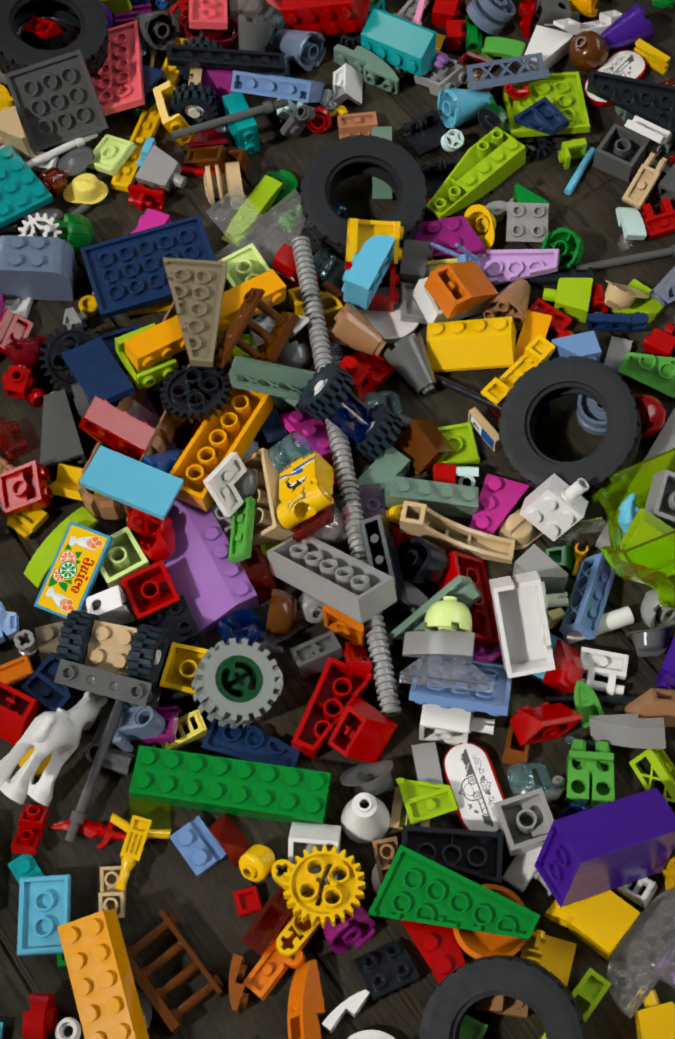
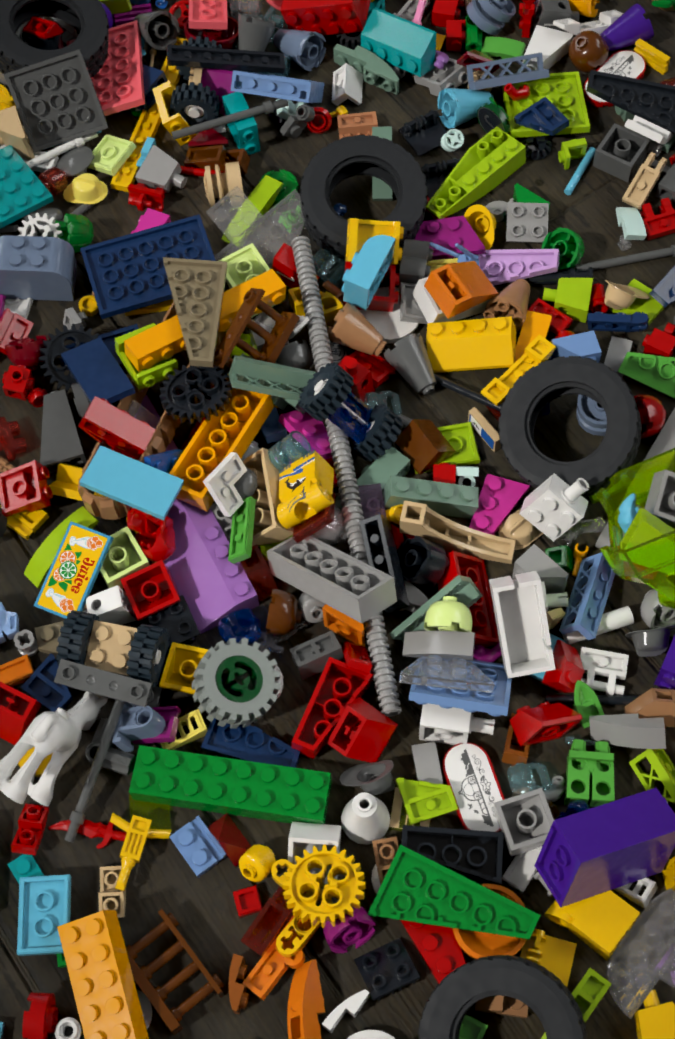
light grey arm [320,89,337,113] -> none

